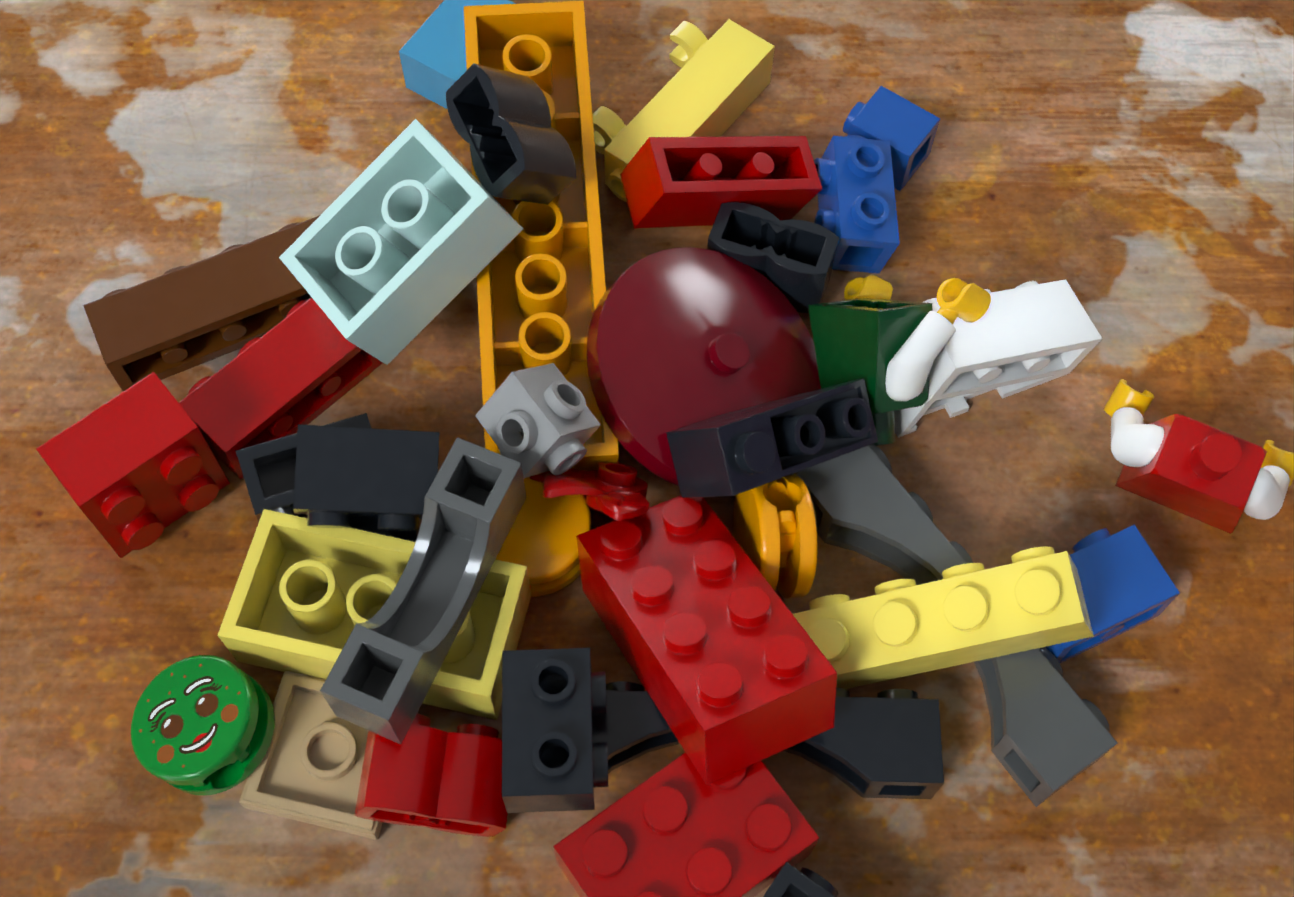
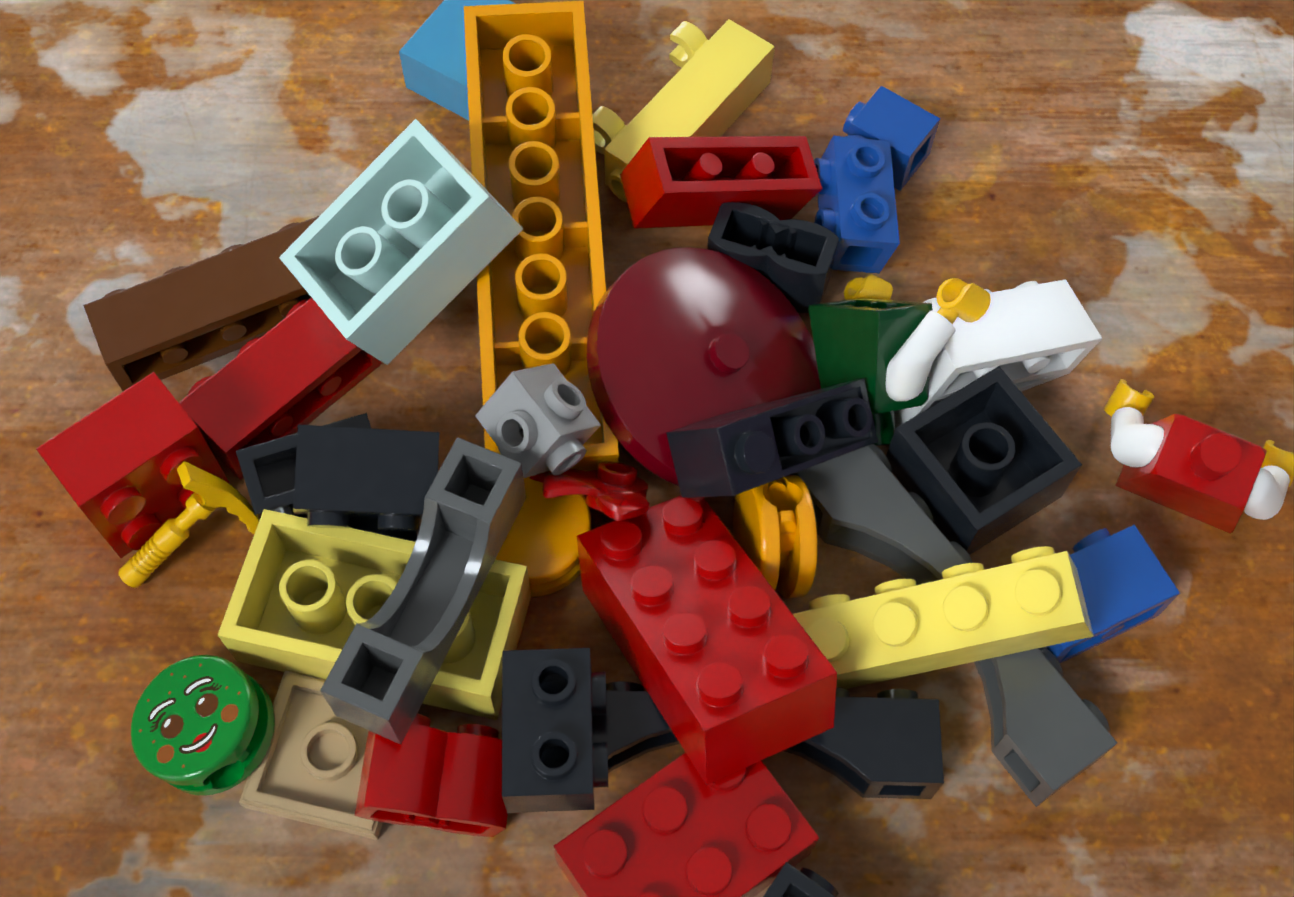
black brick [446,63,576,205] -> none
none -> yellow piece [118,461,259,588]
none -> black brick [886,366,1082,555]

